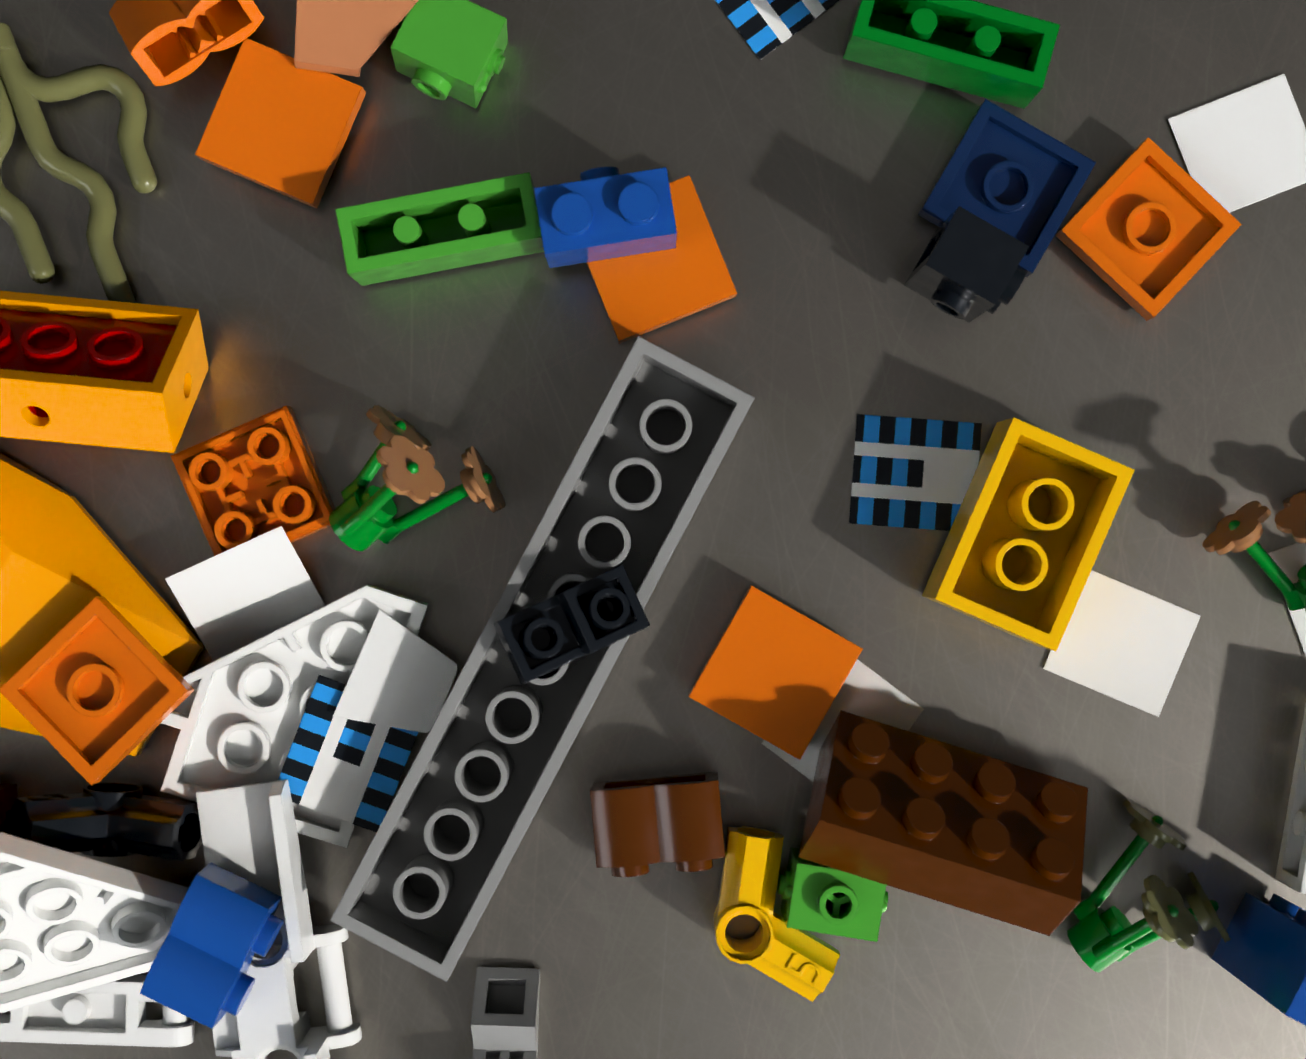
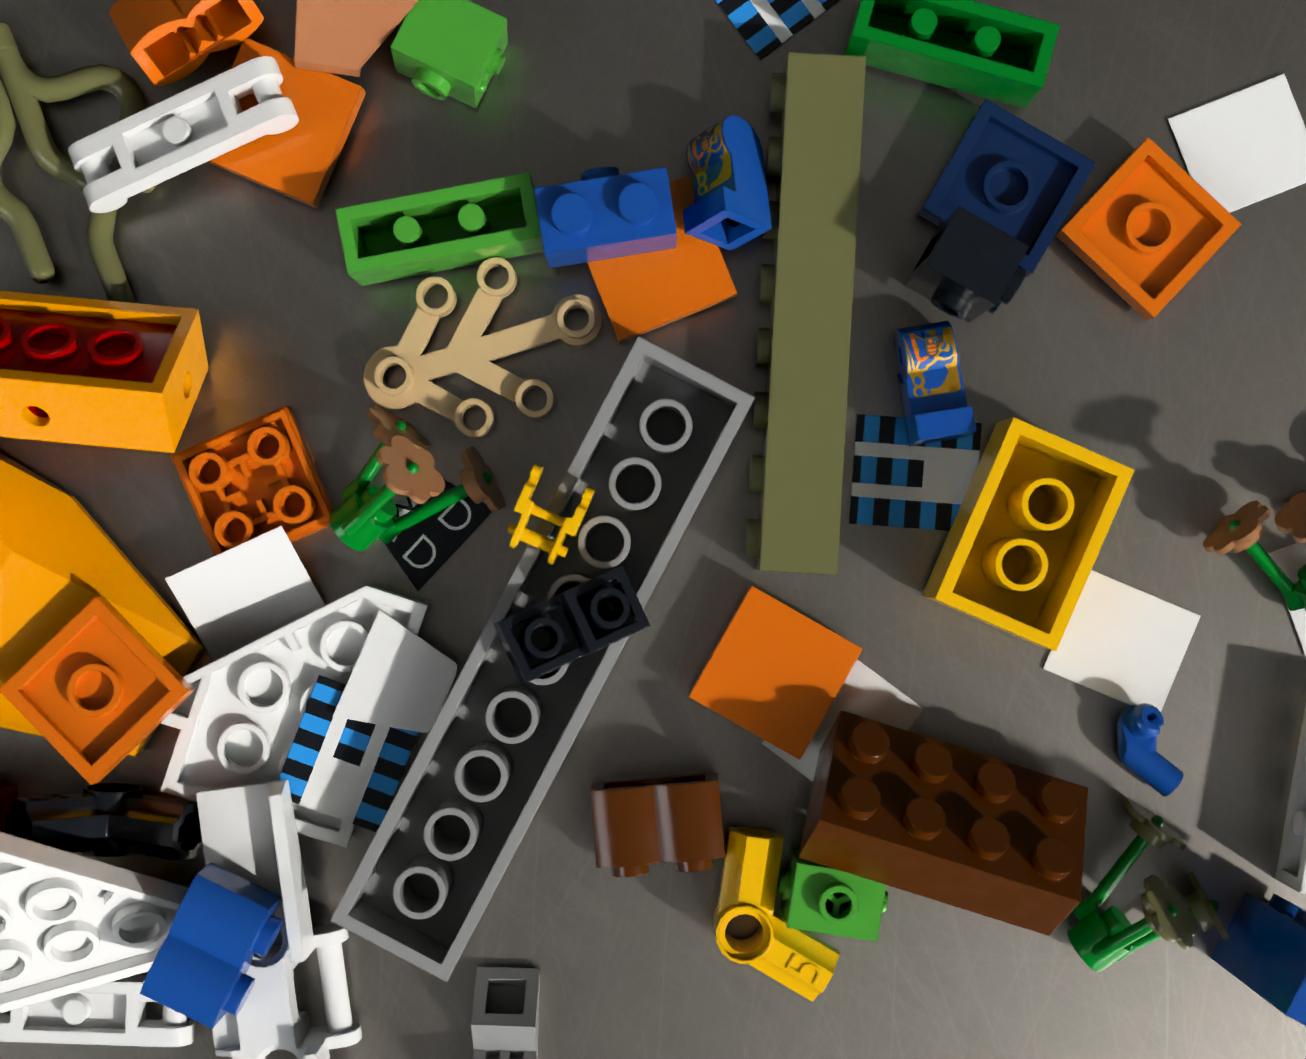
none -> white plate [68,56,299,213]
none -> tan plant [364,257,603,438]
none -> black sticker [384,479,492,591]
none -> yellow piece [507,463,595,565]
none -> blue leg [683,115,772,251]
none -> olive brick [745,52,866,575]
none -> blue leg [894,321,977,447]
none -> blue arm [1117,703,1184,797]

